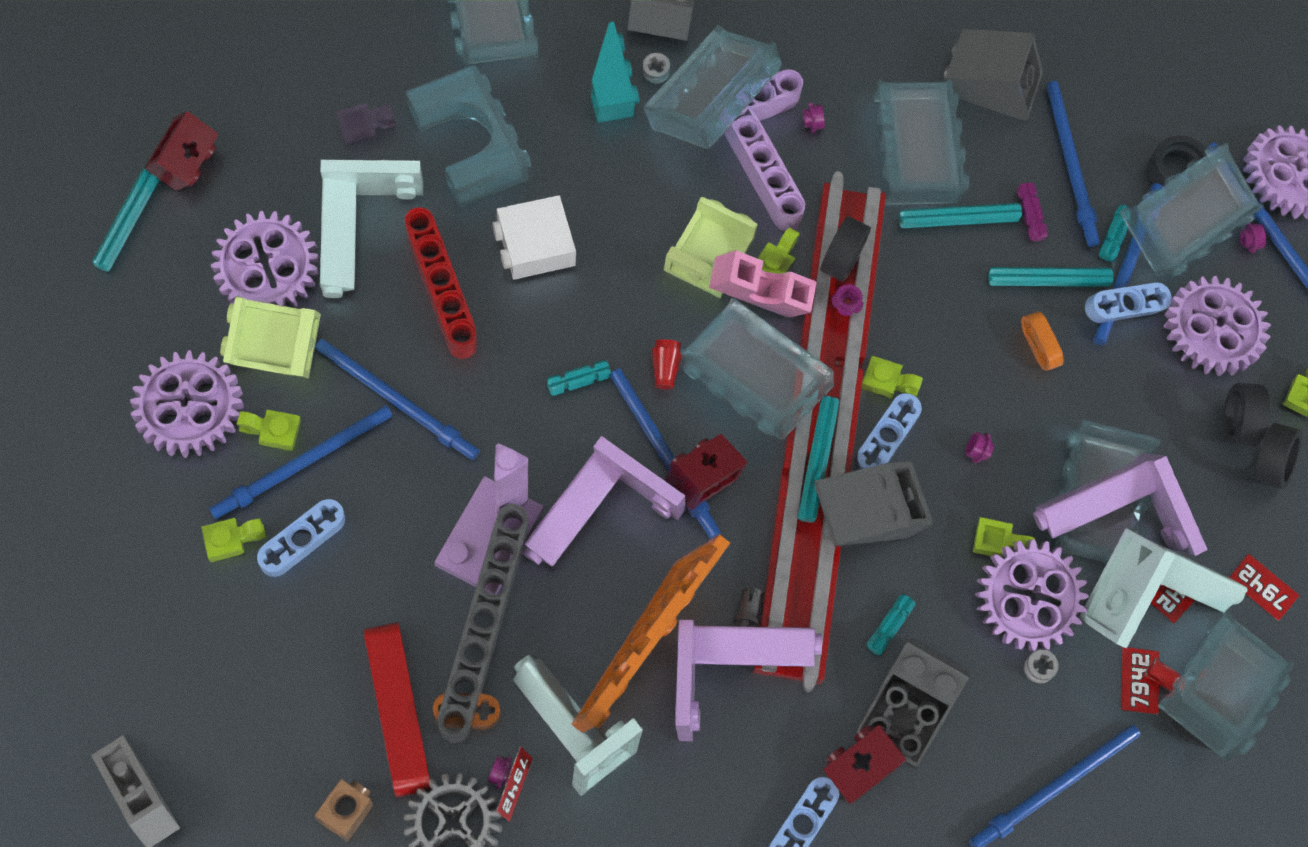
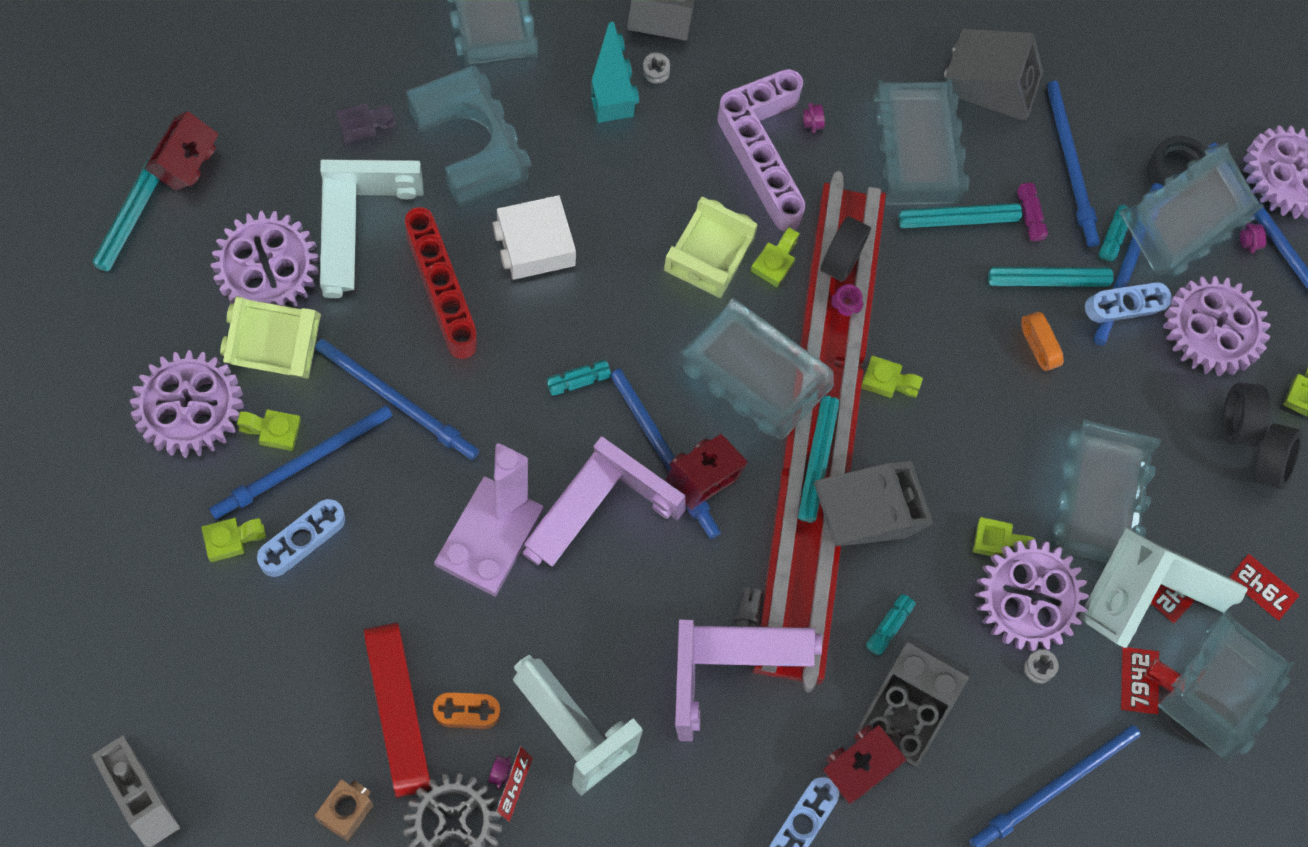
dark grey beam [438,504,528,743] -> none
orange wing [571,534,730,733] -> none
clear light blue window [643,25,782,150] -> none
red cone [651,339,684,390] -> none
bright pink arch [709,250,817,318] -> none
light blue beam [855,393,922,470] -> none
magenta plate [965,432,994,463] -> none
lavender piece [1033,453,1208,556] -> none

